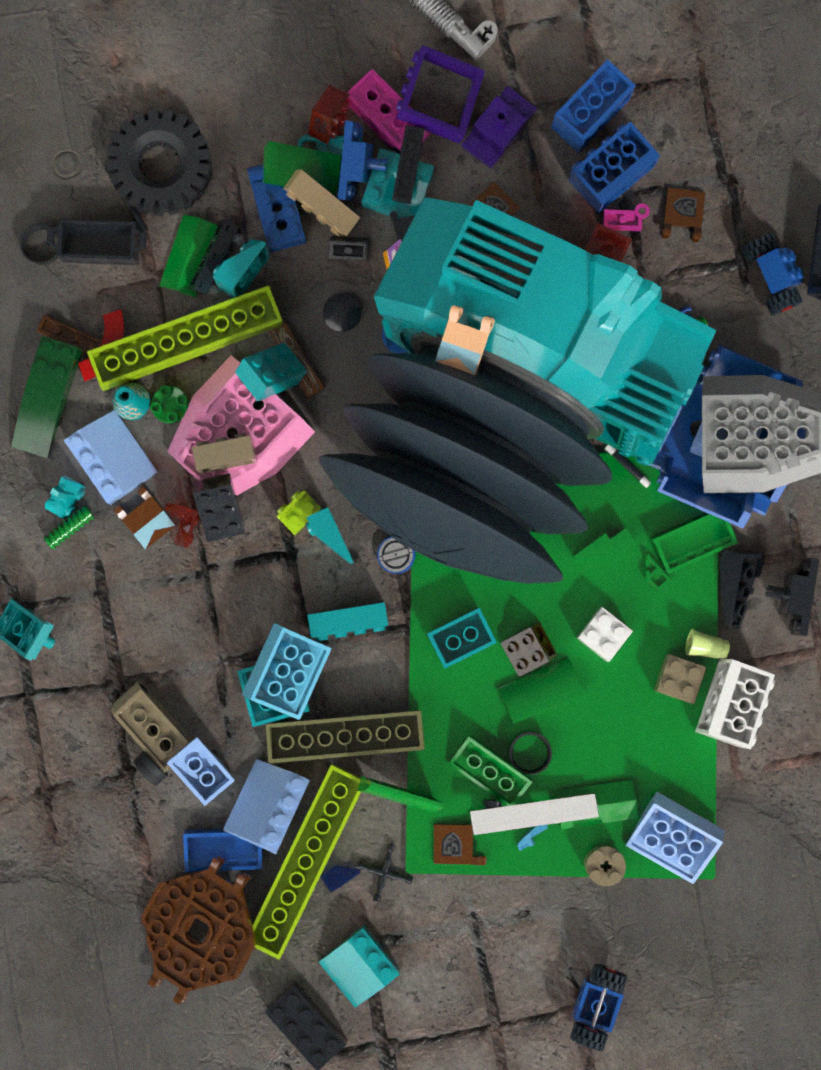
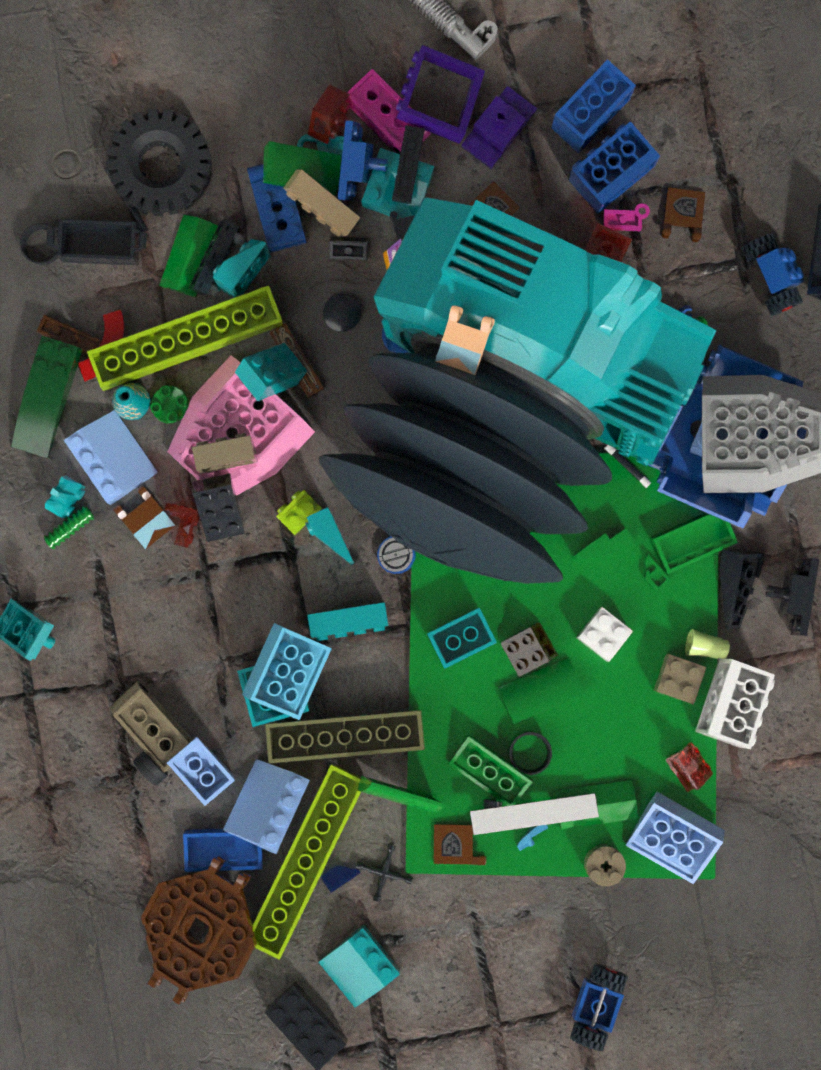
none -> clear red bracket [666,742,713,792]

